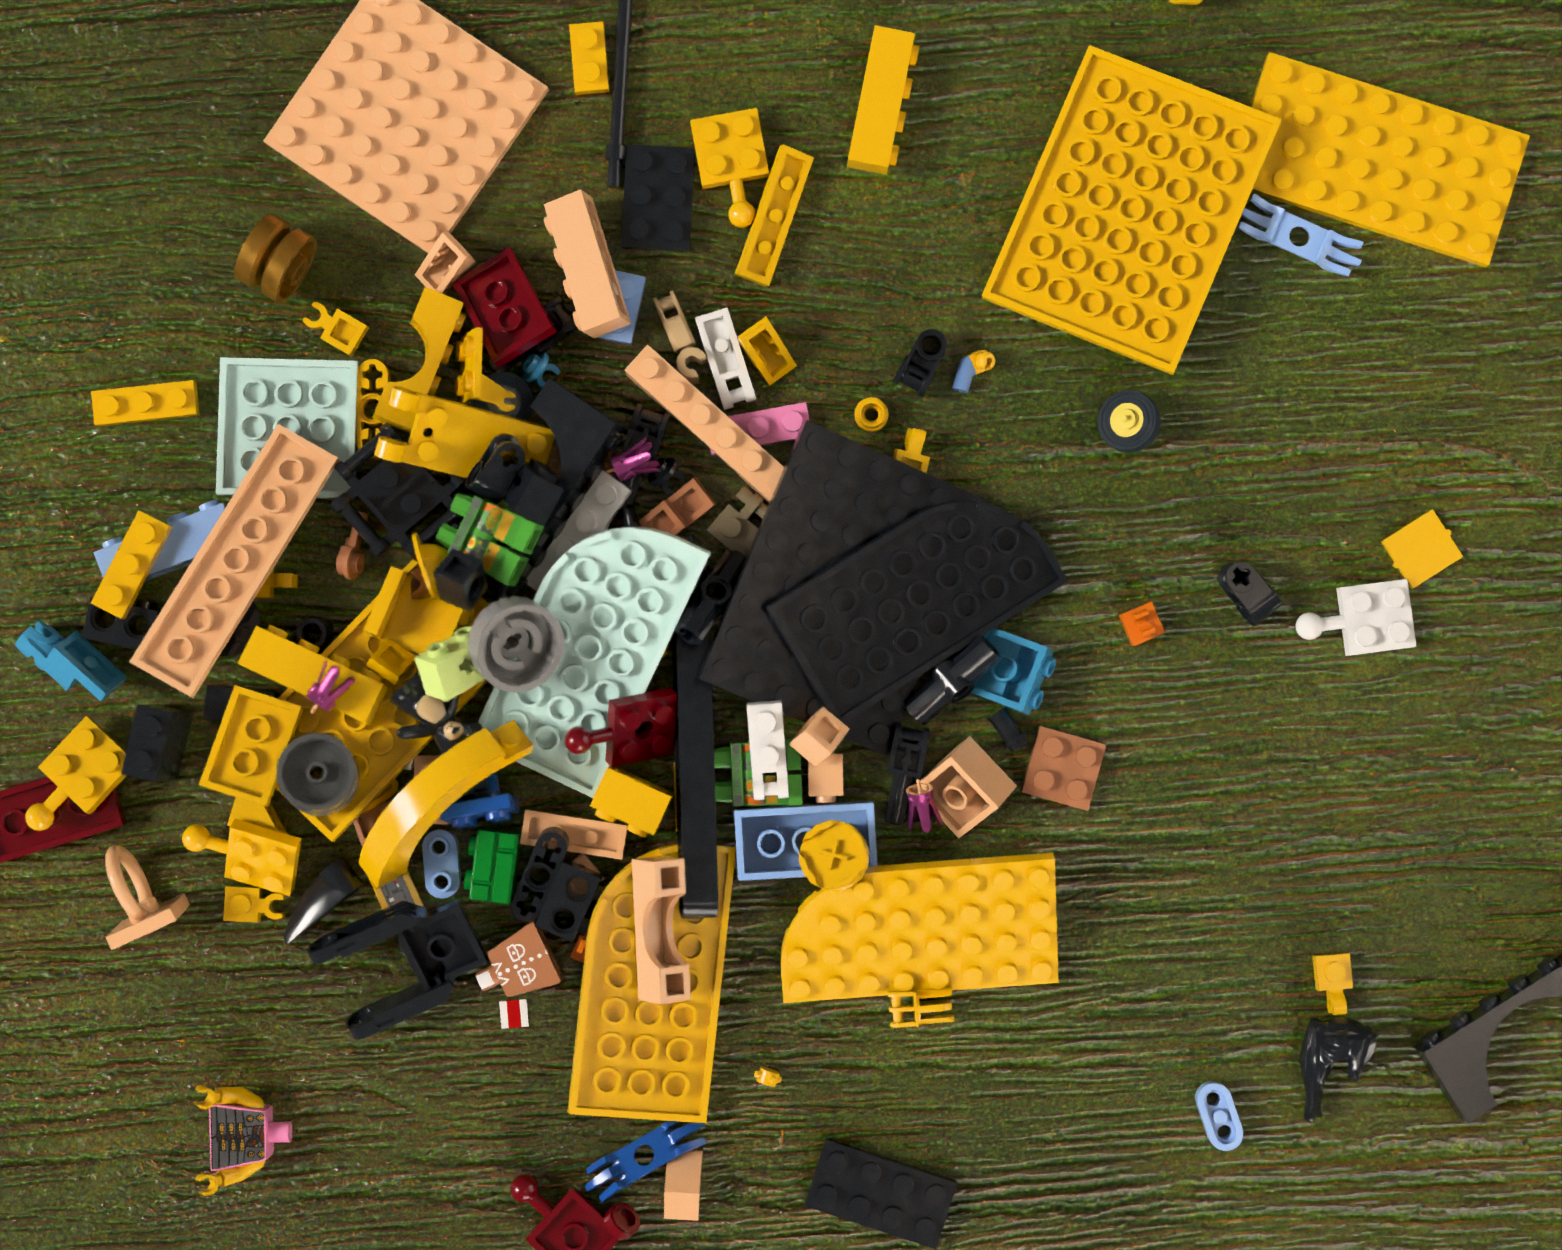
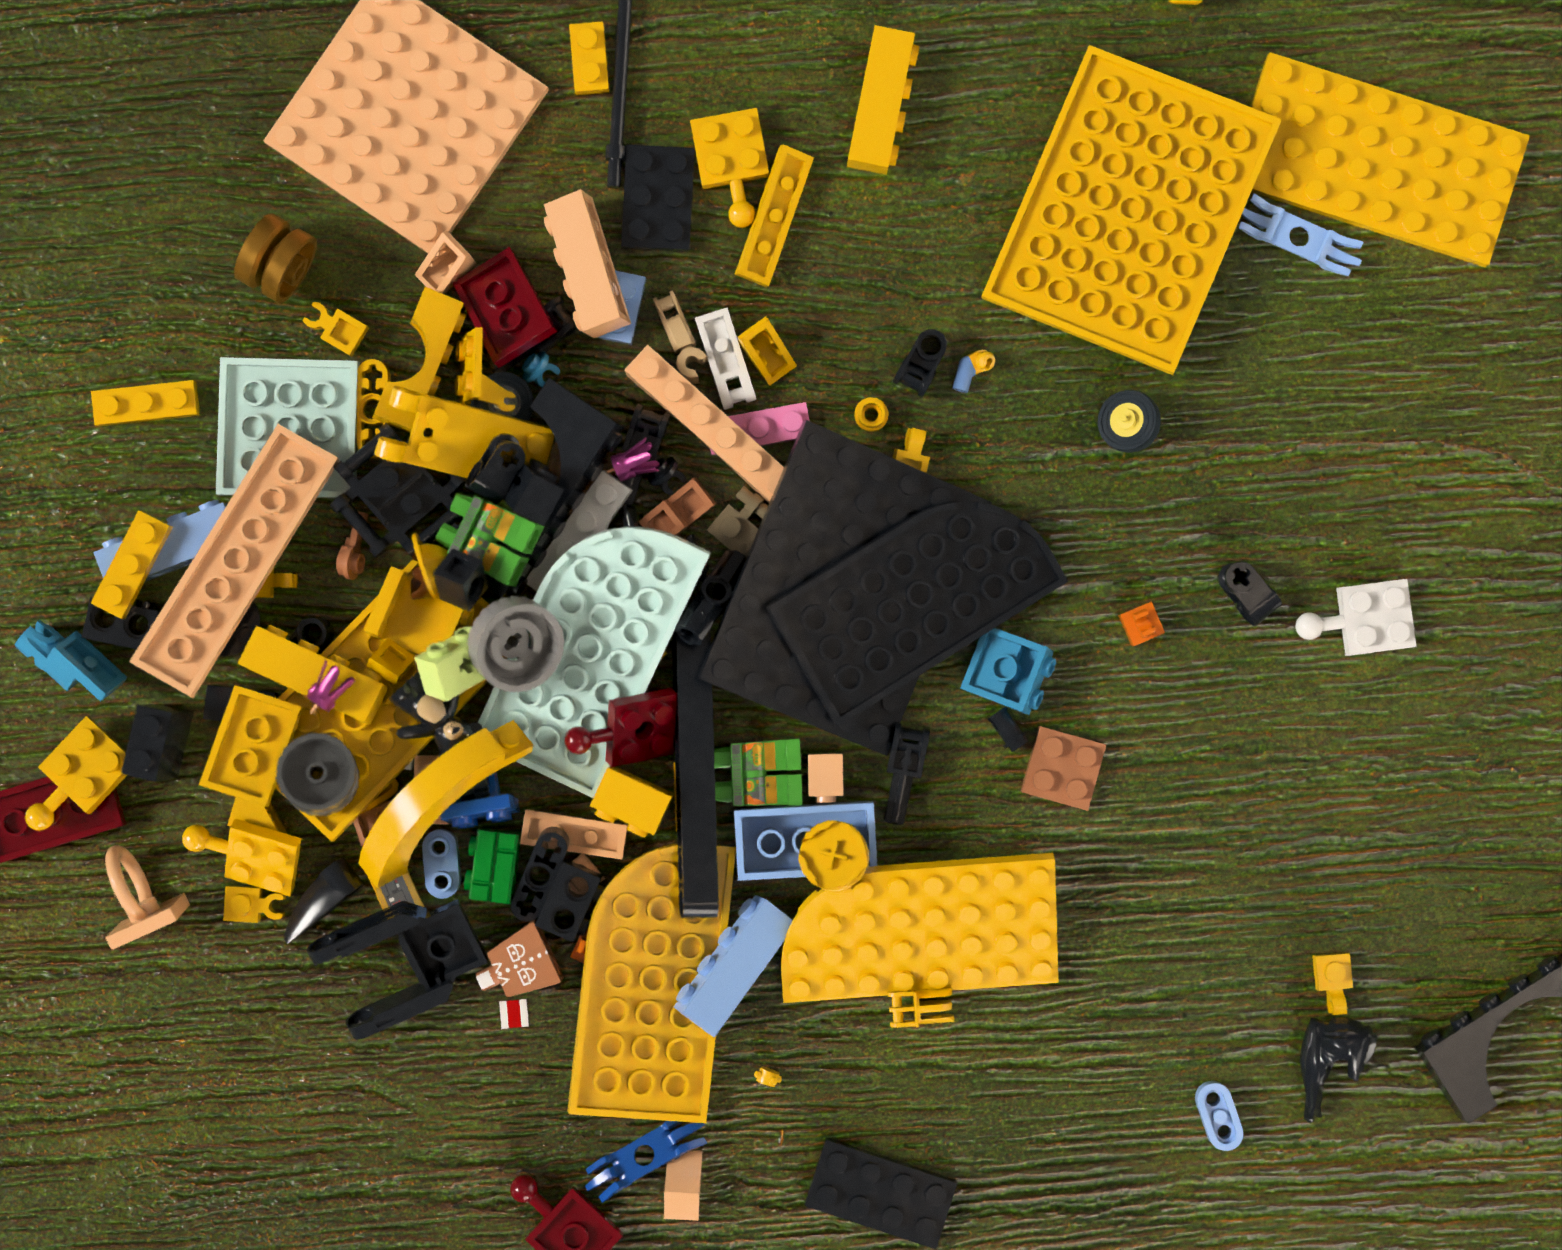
torso [193,1084,293,1196] -> none
dark red tile [604,1202,640,1240] -> none
light nougat arch [632,856,691,1004] -> none
white plate [747,700,789,800] -> none
light nougat brick [789,707,850,767] -> none
black piece [904,635,1002,726] -> none
flat silver piece [906,779,943,833] -> none
light nougat slope [920,736,1017,838] -> none
yellow piece [1381,509,1463,589] -> none
none -> light blue brick [673,895,792,1037]

